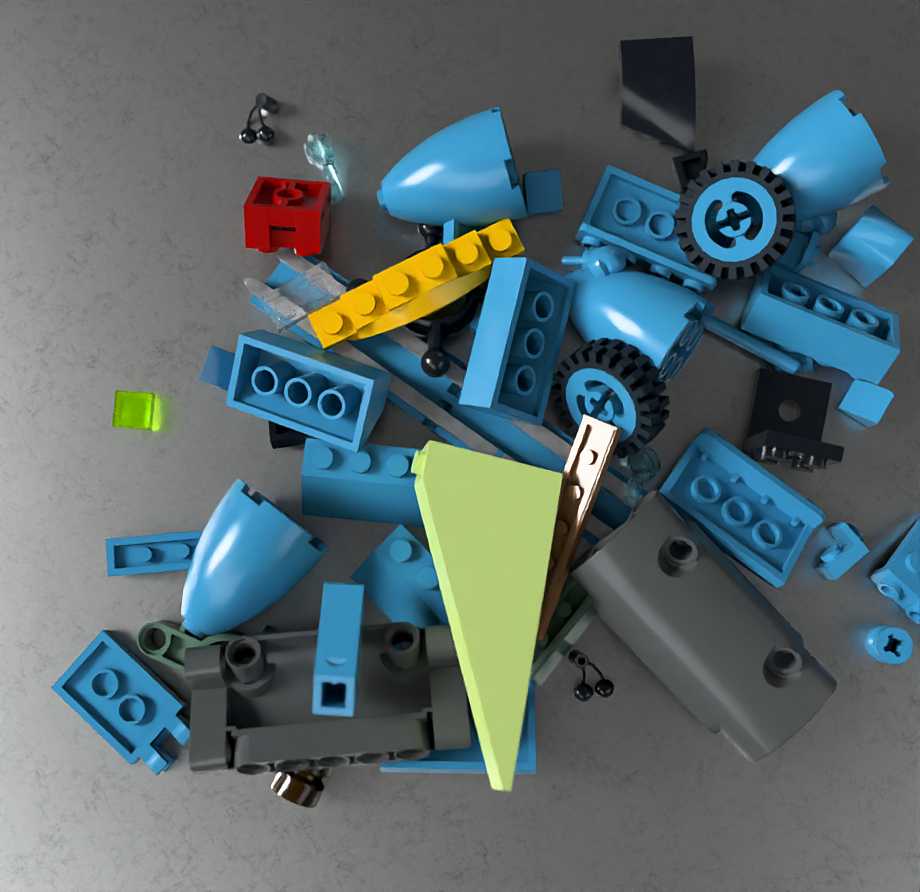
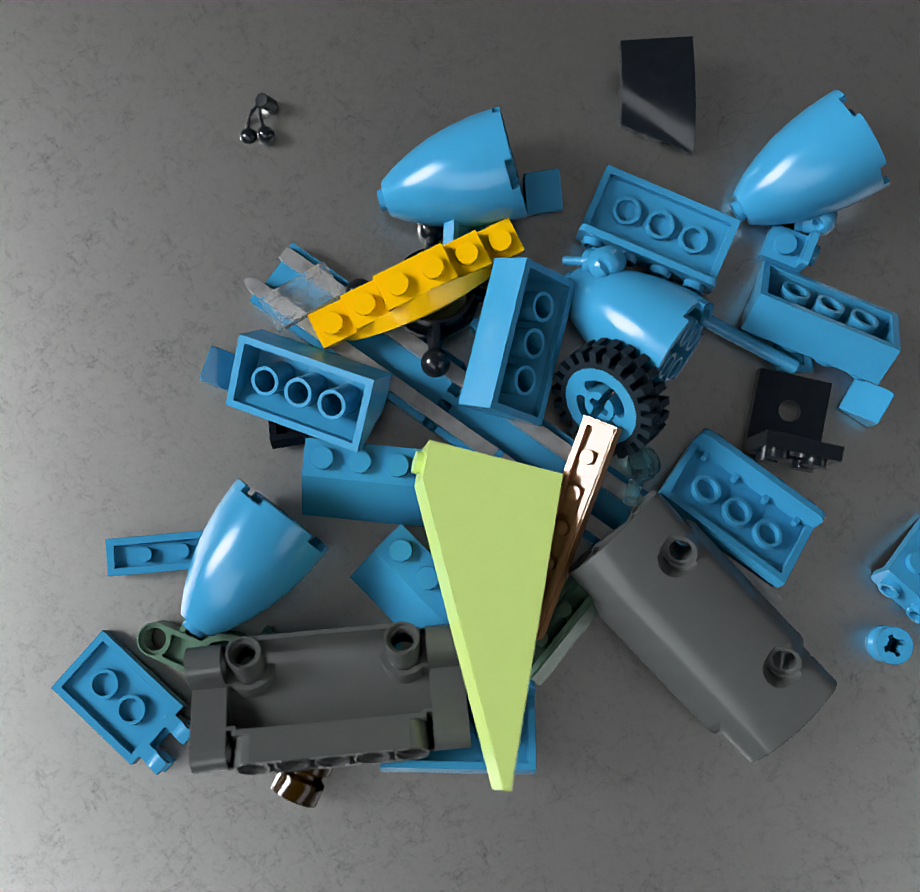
clear neon green tile [112,390,155,431] -> none
red piece [243,176,331,256] -> none
clear light blue plate [304,133,346,204] -> none
dark azure slope [312,581,365,717] -> none
black piece [568,650,615,702] -> none
black tile [670,149,708,195] -> none
wheel [674,160,796,280] -> none
dark azure bracket [814,522,870,580] -> none
dark azure piece [828,204,915,288] -> none

